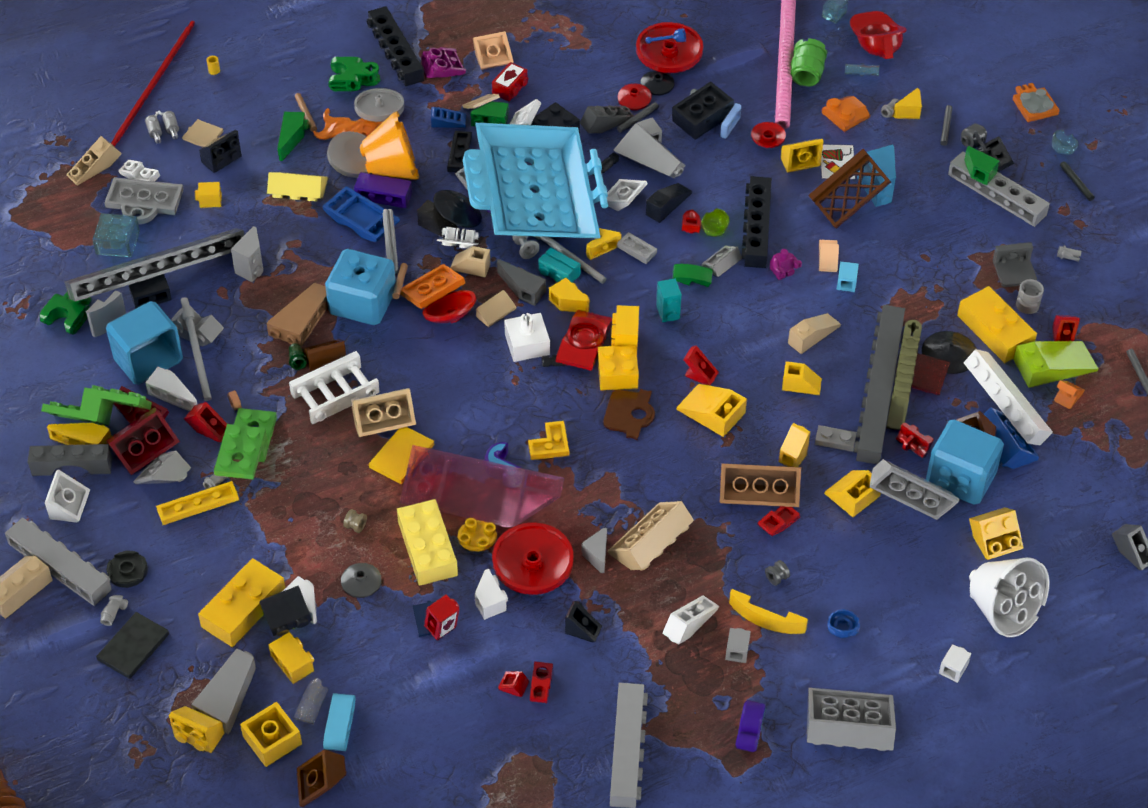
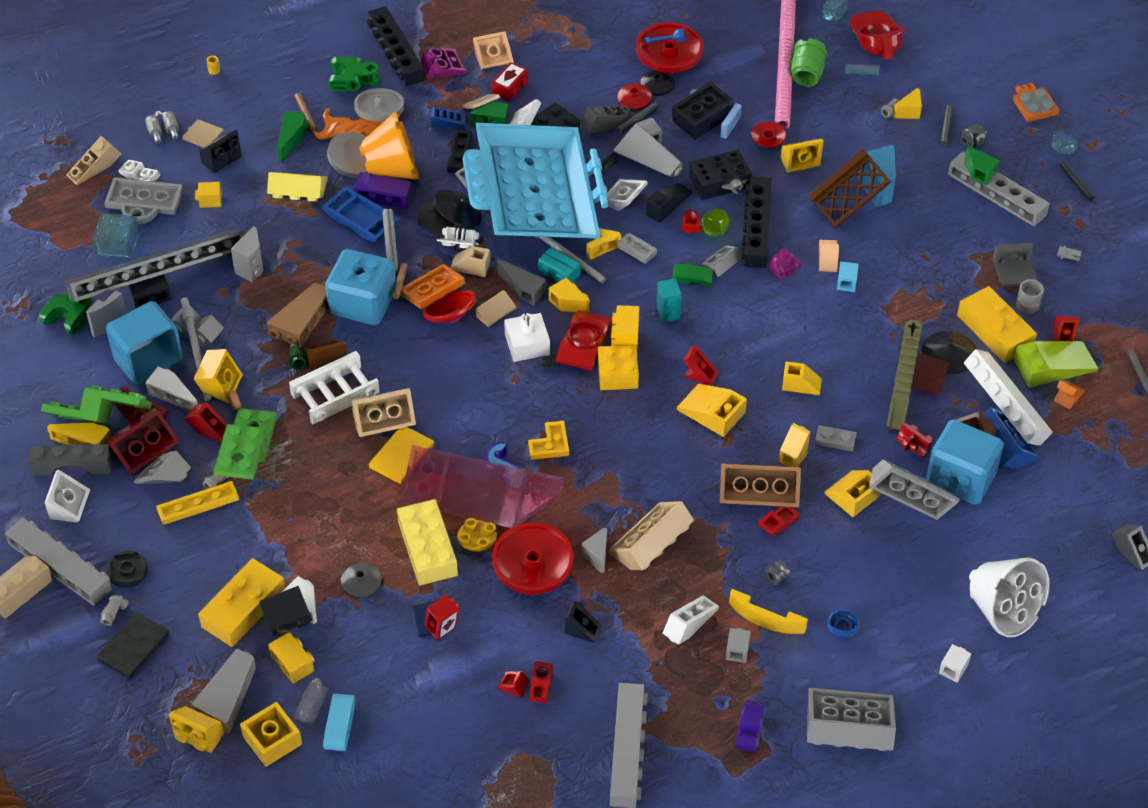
red piece [111,21,195,147] -> none
reddish brown slope [297,749,346,807] -> none
dark tan wheel [343,509,367,533] -> none
white slope [475,569,508,620] -> none
light grey piece [512,236,539,259] -> none
reddish brown piece [603,389,655,440] -> none
tan slope [788,313,841,354] -> none
sticker [821,145,855,179] -> none
orange slope [822,96,870,132] -> none
dark grey brick [854,305,905,464] -> none
yellow slope [969,507,1024,560] -> none
black bracket [973,130,1014,172] -> none
none -> yellow slope [194,349,243,403]
none -> black piece [689,149,752,200]

